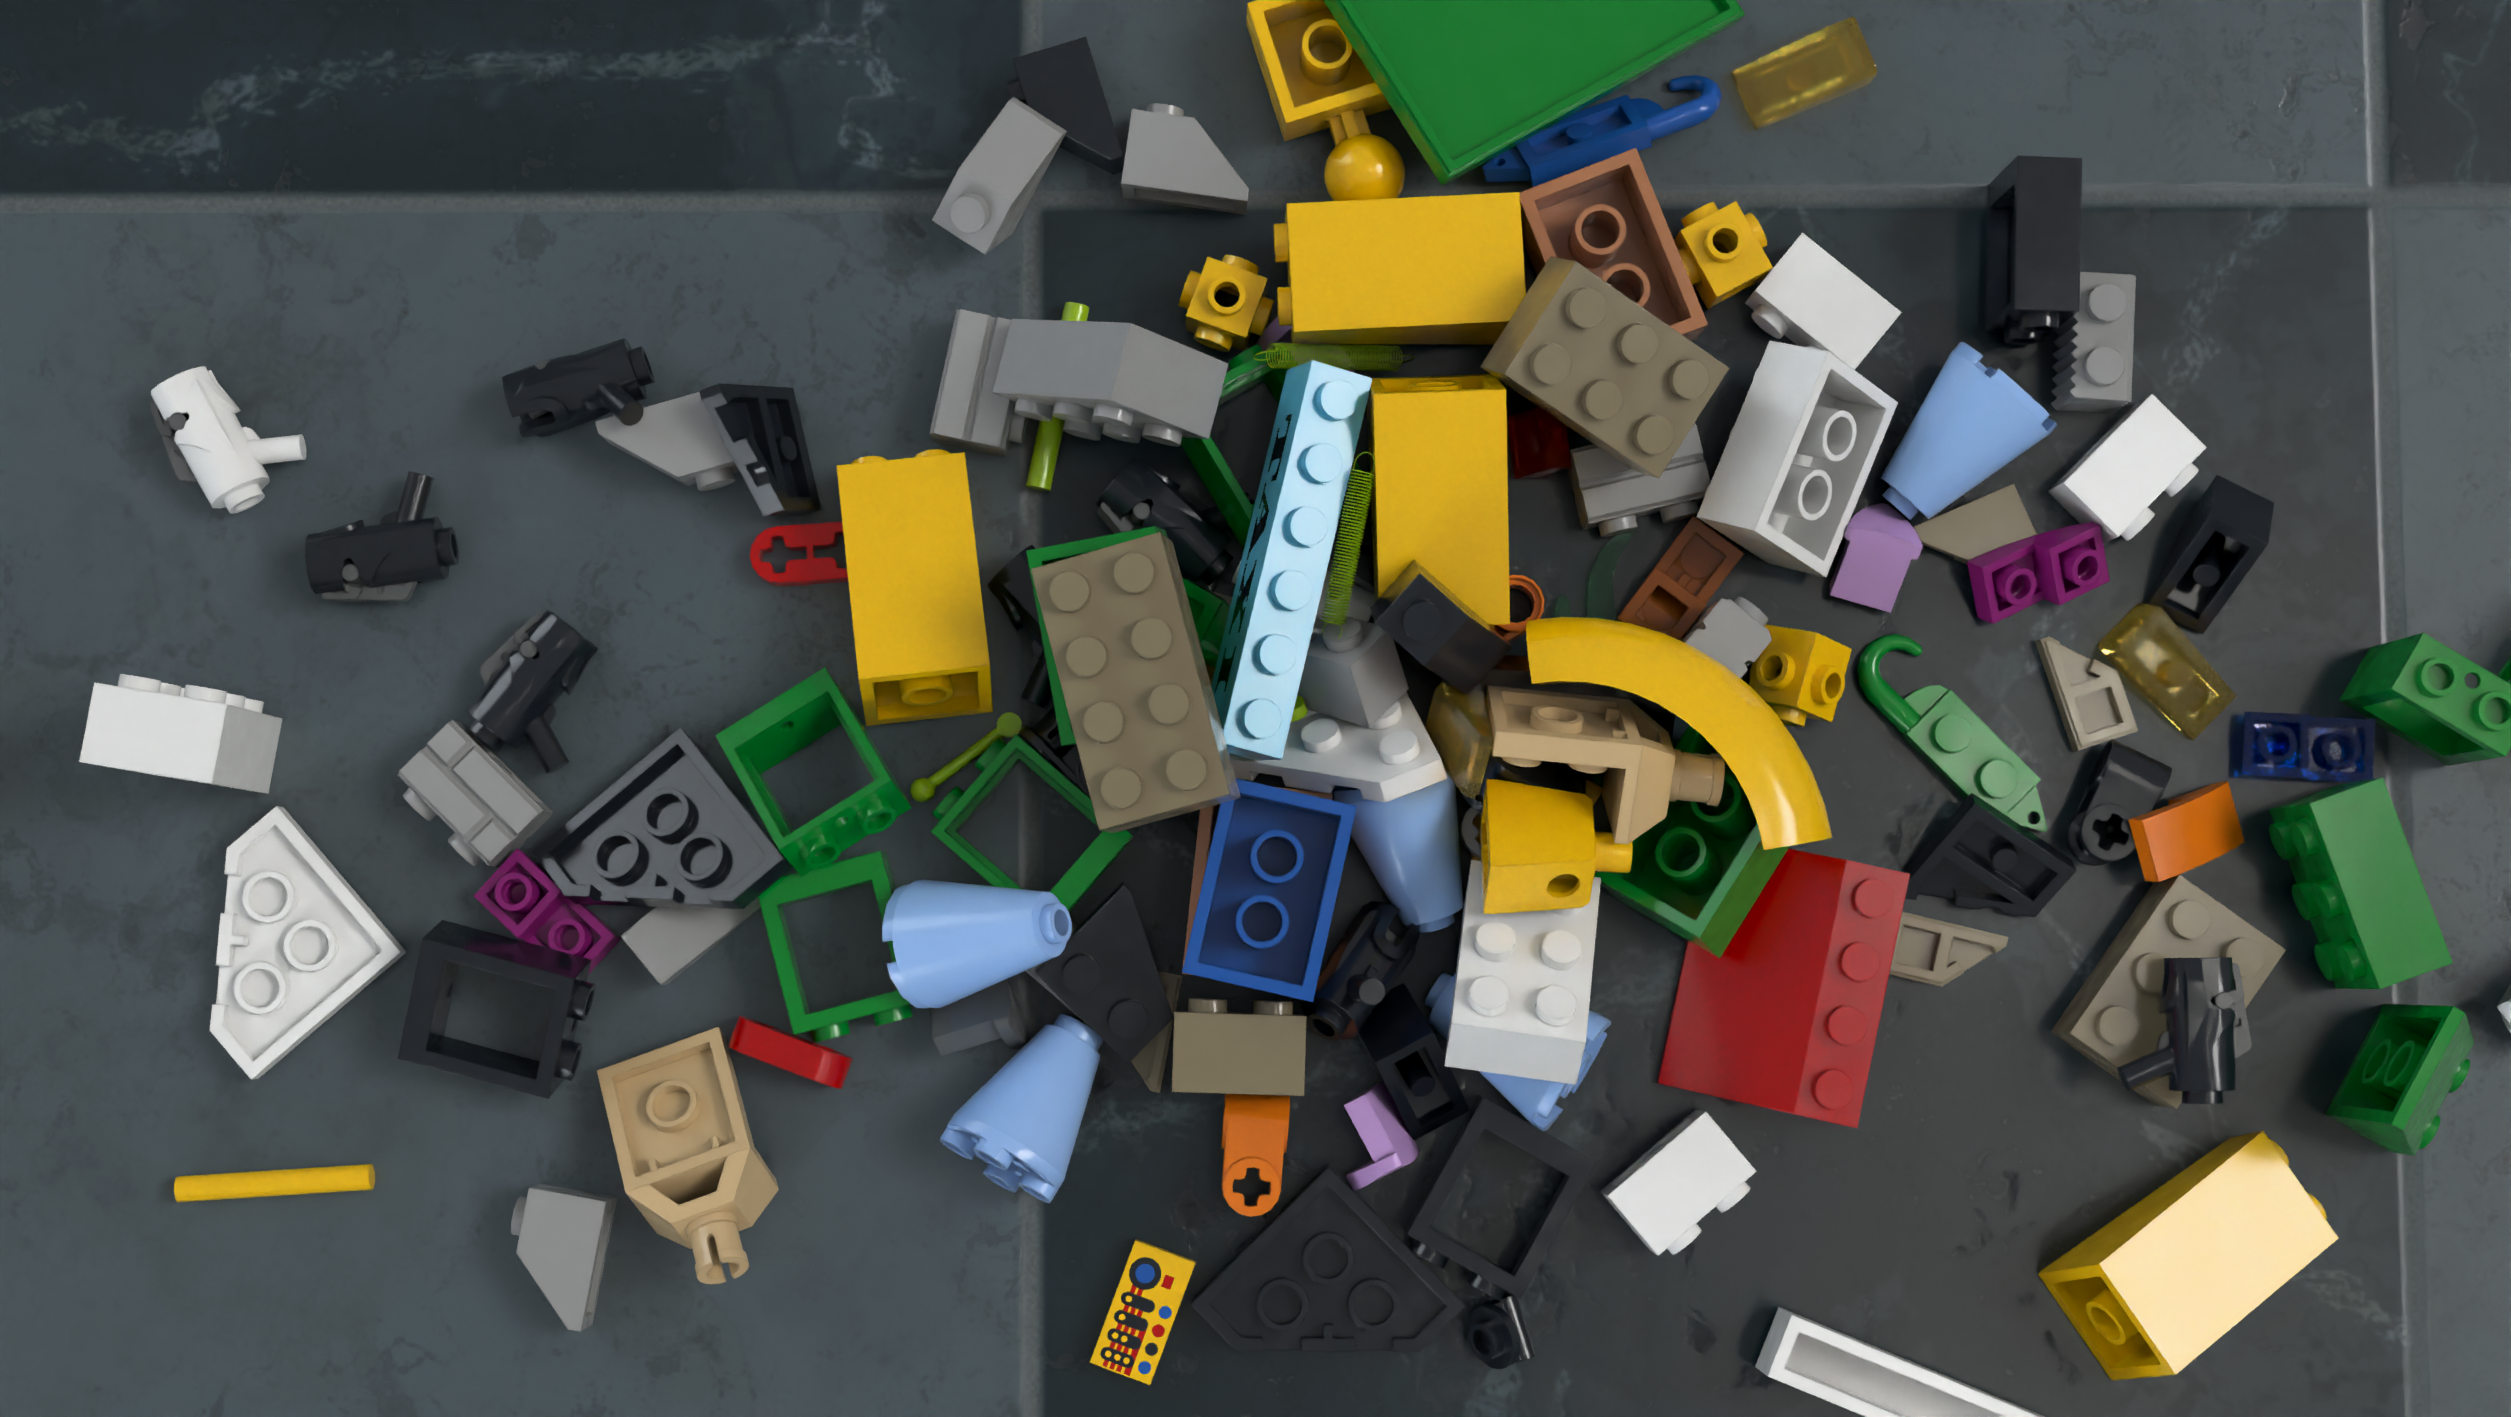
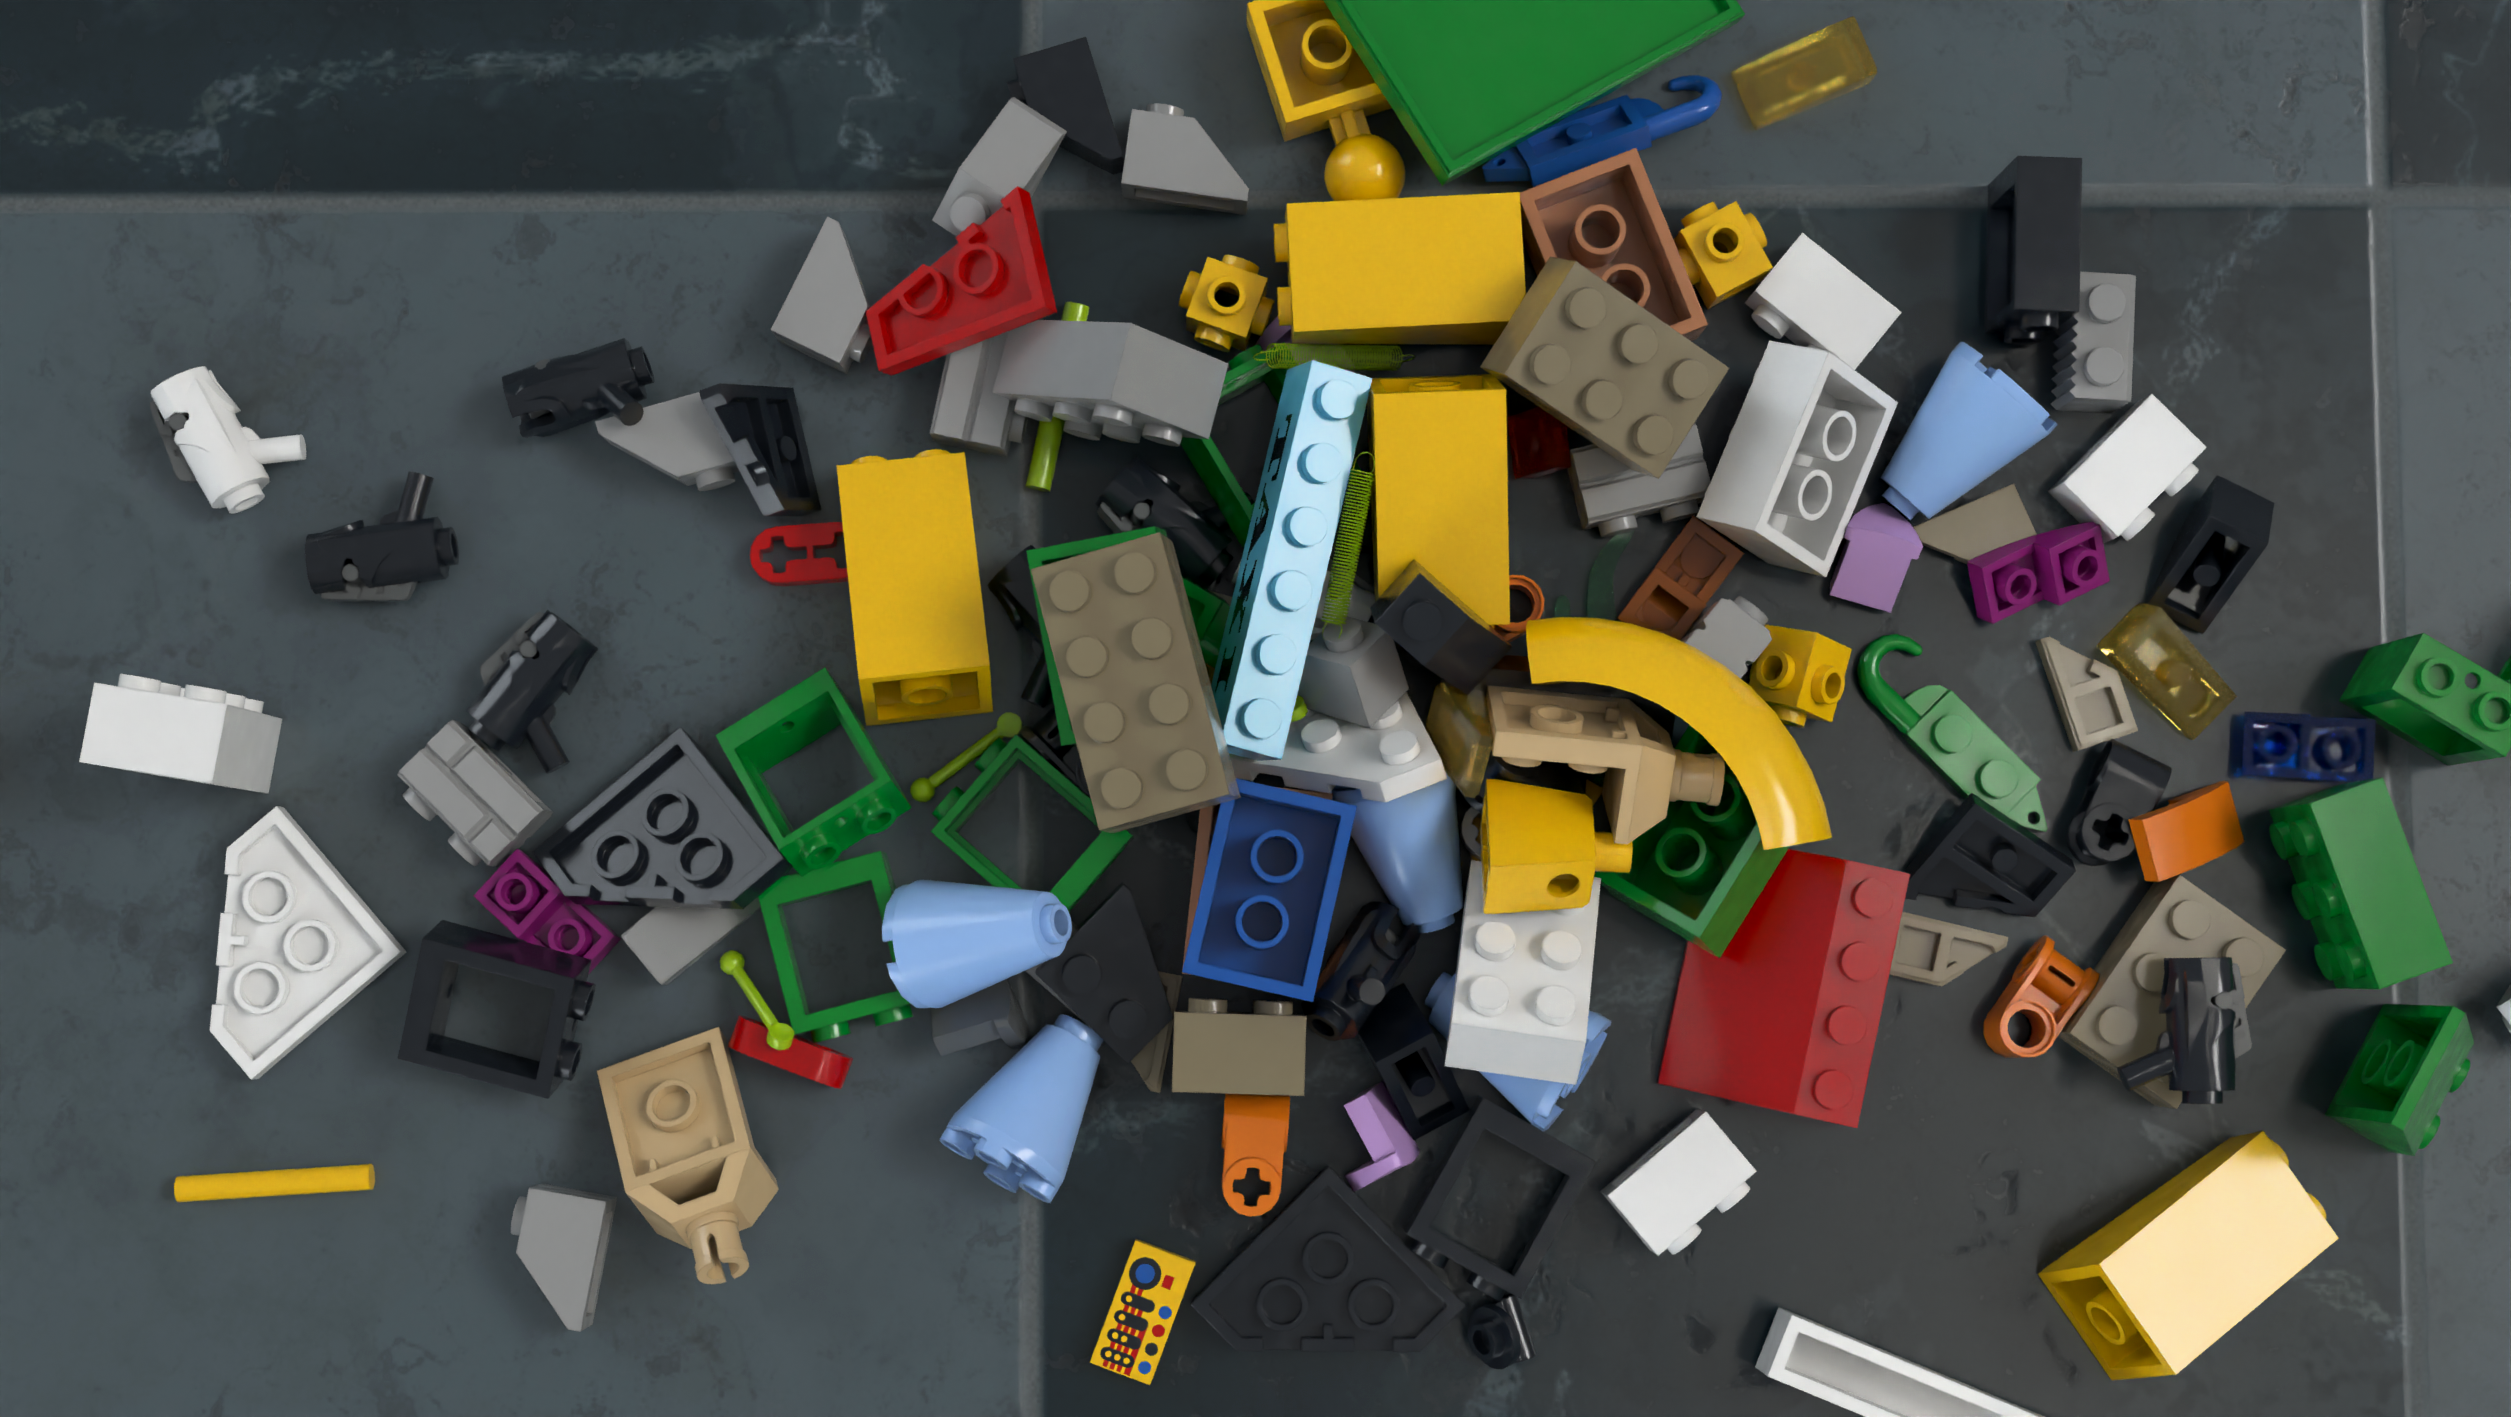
none -> lime hinge [719,950,794,1050]
none -> light grey slope [771,216,873,374]
none -> red wing [866,186,1057,376]
none -> orange piece [1983,935,2100,1058]

